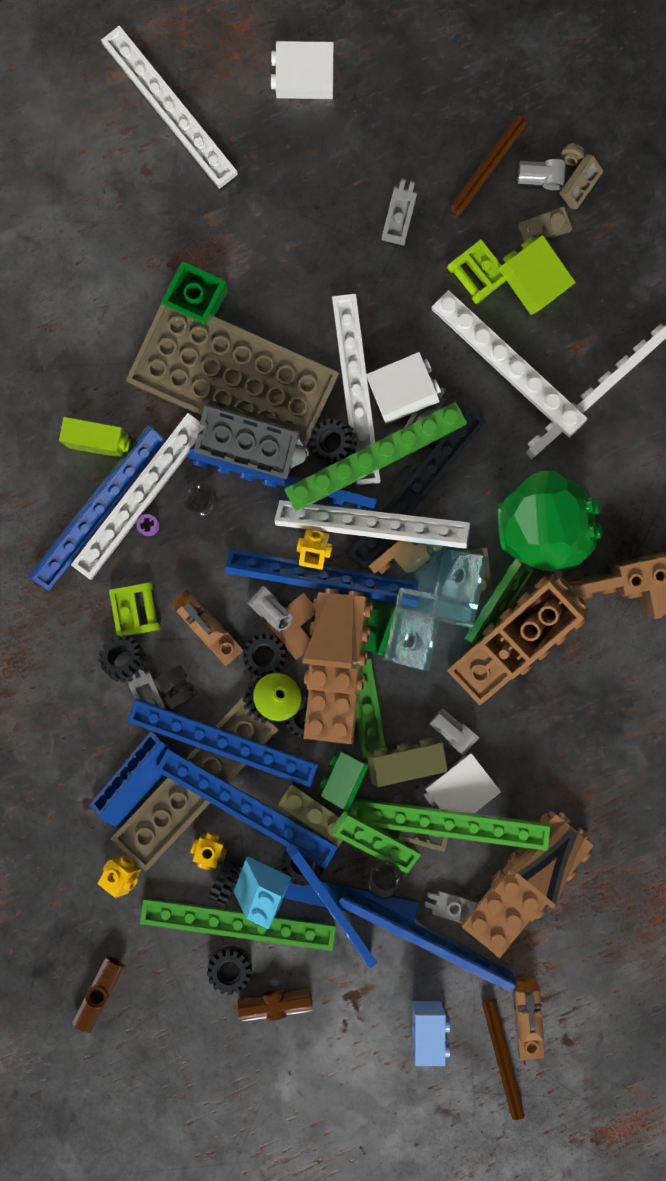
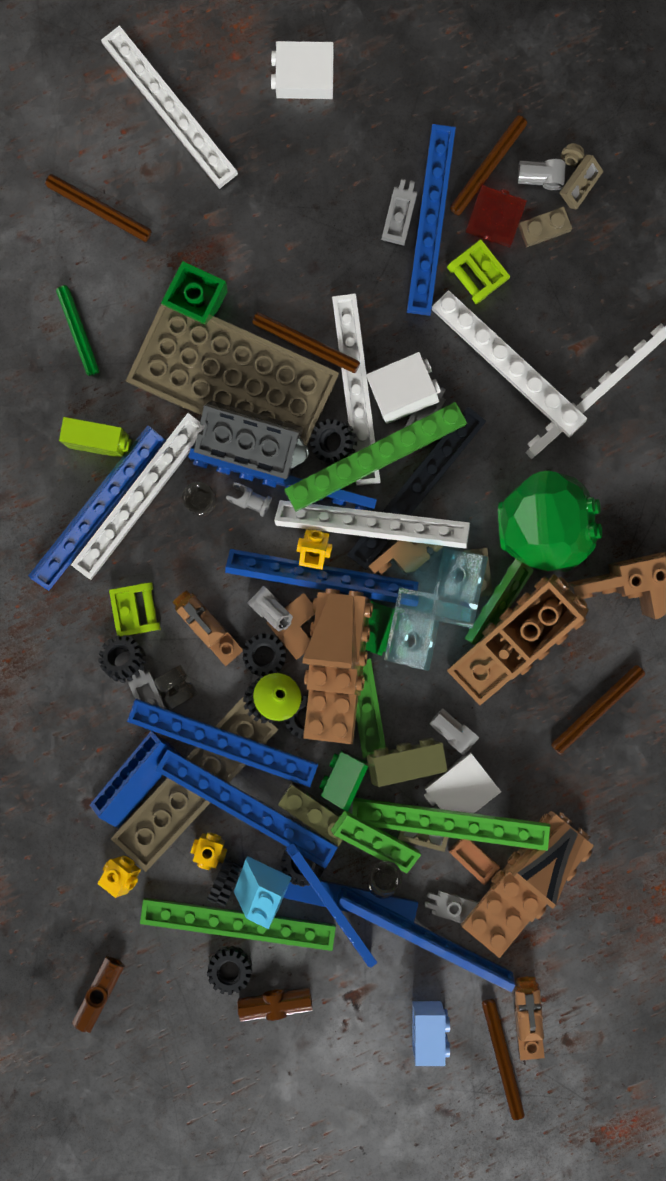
medium lavender bush [136,514,159,536] -> none
lime brick [498,235,576,315] -> none
none -> reddish brown axle [45,174,152,242]
none -> green axle [56,285,99,376]
none -> light grey piece [226,482,272,517]
none -> reddish brown axle [252,312,360,373]
none -> blue plate [407,124,456,316]
none -> nougat tile [448,839,501,885]
none -> clear red plate [466,185,527,248]
none -> reddish brown axle [551,665,645,754]

